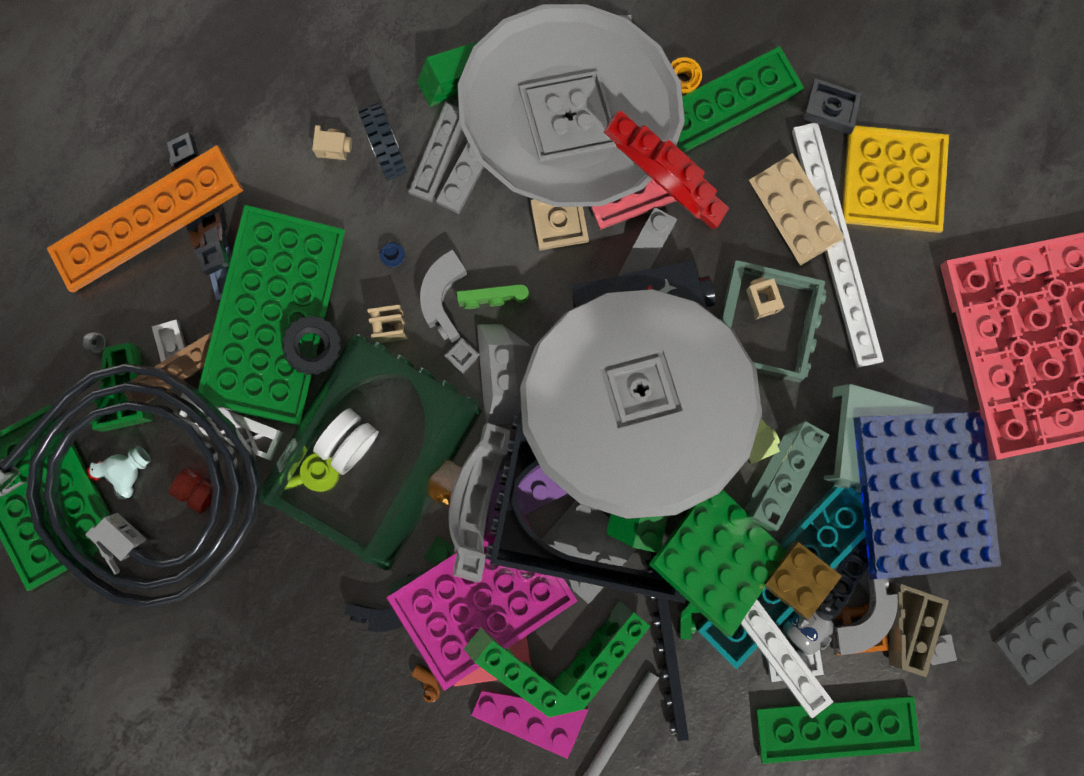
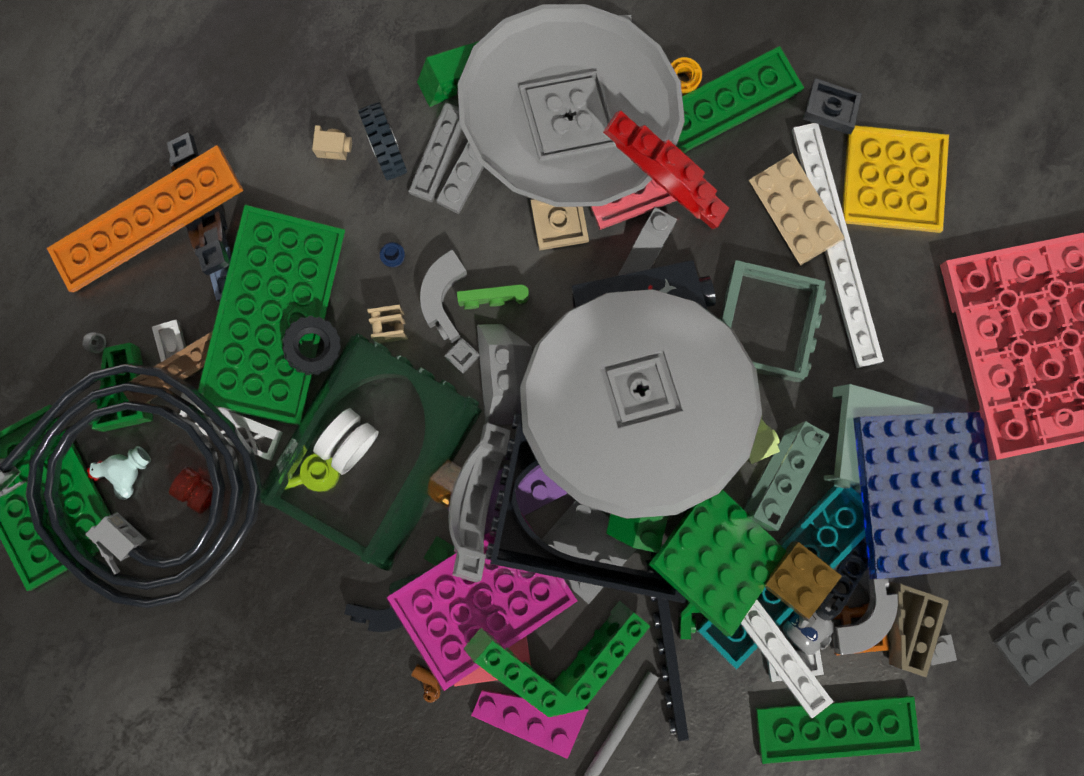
tan brick [746,277,784,320] -> none

